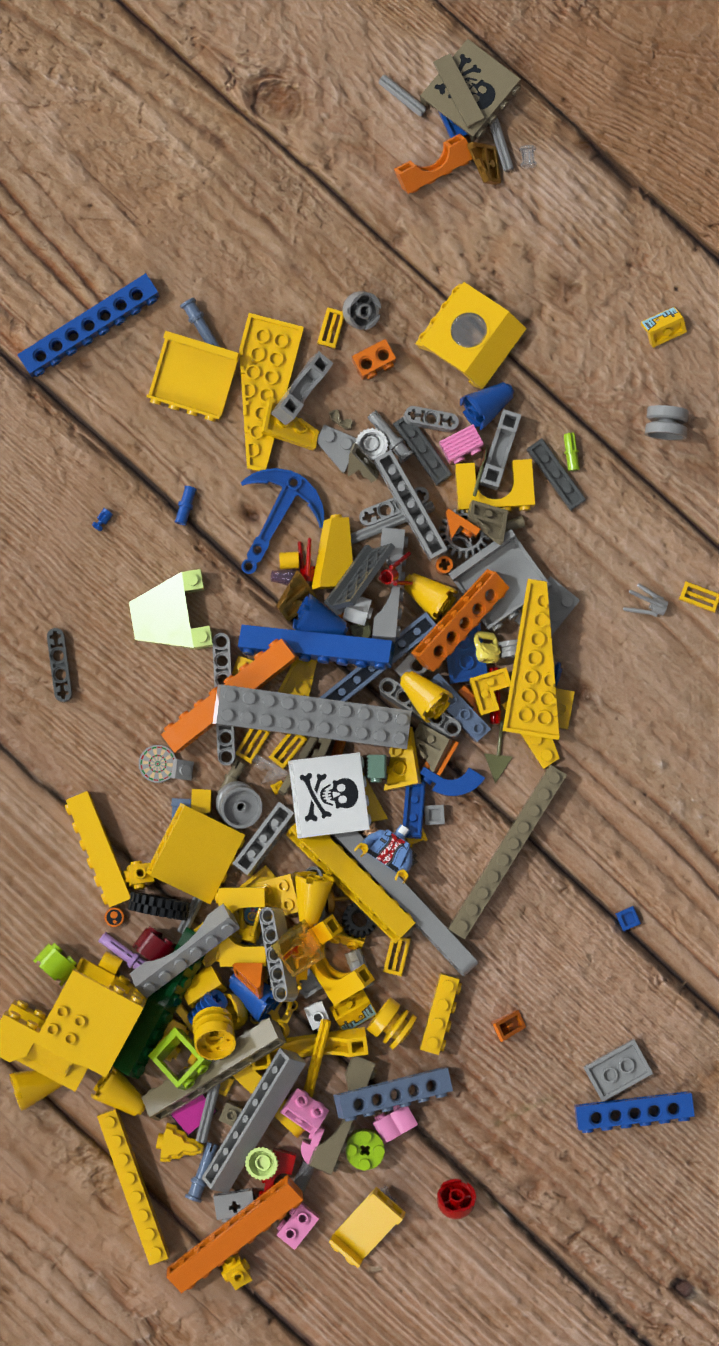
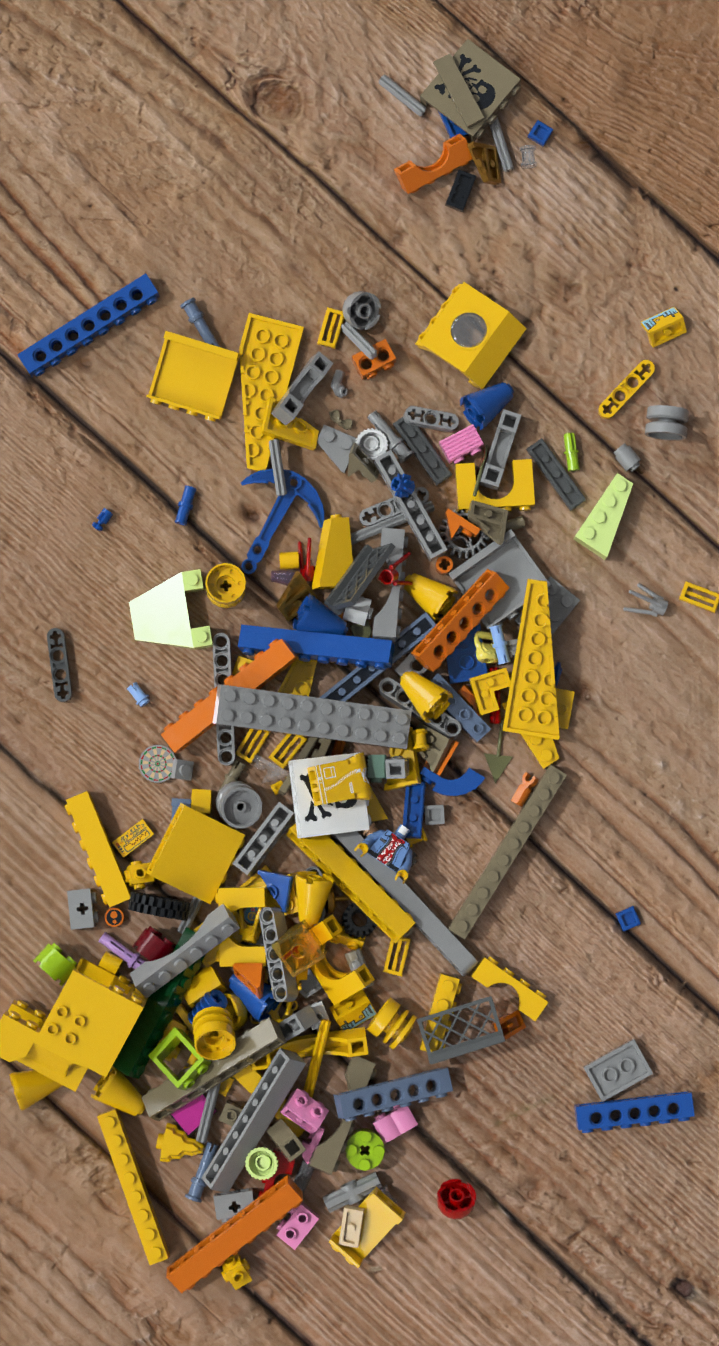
none -> light grey brick [67,888,99,930]
none -> yellow tile [112,819,154,858]
none -> light blue pin [127,682,150,707]
none -> yellow wheel [205,563,246,608]
none -> blue tile [258,870,293,913]
none -> dark tan slope [266,1119,306,1162]
none -> light grey axle [269,439,287,496]
none -> light grey brick [278,1004,319,1042]
none -> yellow piece [307,752,373,806]
none -> light grey piece [323,1172,382,1213]
none -> light grey arm [330,370,348,398]
none -> tan plate [339,1205,364,1248]
none -> light grey axle [341,322,378,360]
none -> light grey brick [385,756,409,779]
none -> blue gear [391,474,415,498]
none -> yellow bush [410,729,430,752]
none -> dark grey fence [417,996,506,1065]
none -> black plate [445,170,476,212]
none -> yellow arch [470,956,548,1021]
none -> light blue pin [489,624,511,665]
none -> orange bar [511,772,539,807]
none -> blue tile [527,120,554,147]
none -> yellowish green wedge [573,473,633,560]
none -> yellow beam [598,360,655,419]
none -> light grey brick [613,443,641,472]

